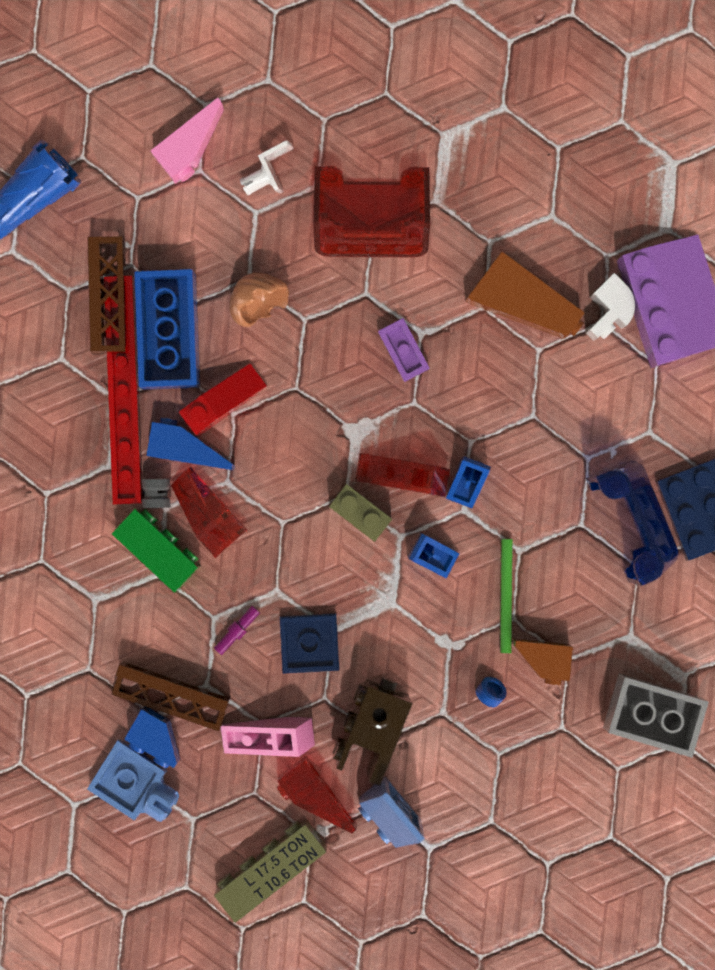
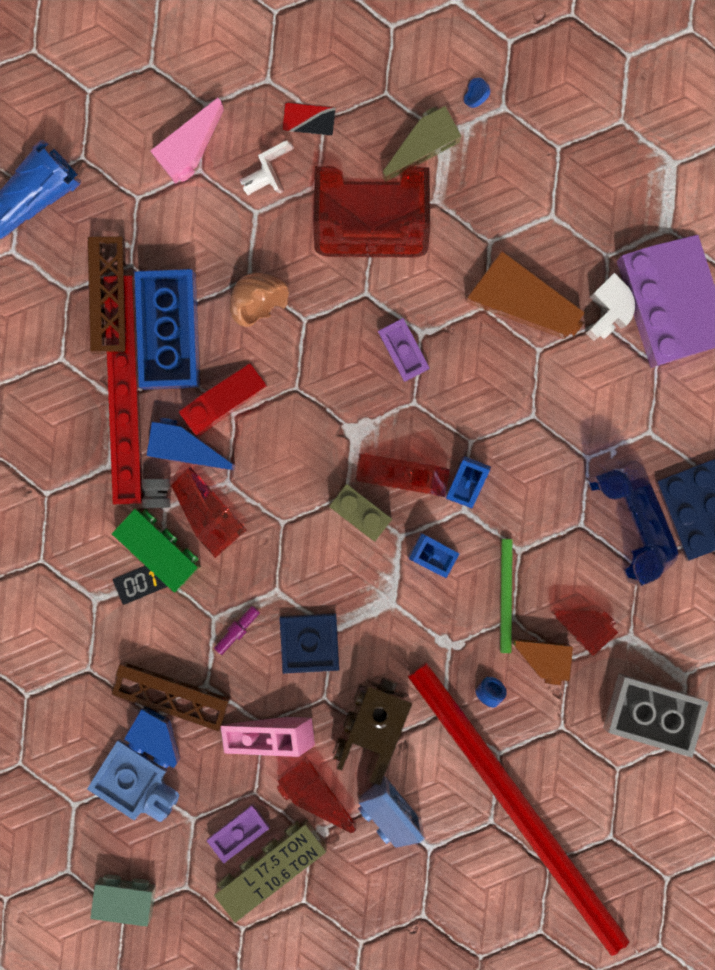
none -> sand green brick [90,875,156,927]
none -> black sticker [113,566,167,605]
none -> medium lavender plate [206,804,270,863]
none -> sticker [283,103,335,136]
none -> olive slope [382,106,461,183]
none -> red axle [408,662,630,956]
none -> blue piece [464,77,491,108]
none -> clear red slope [551,608,618,656]

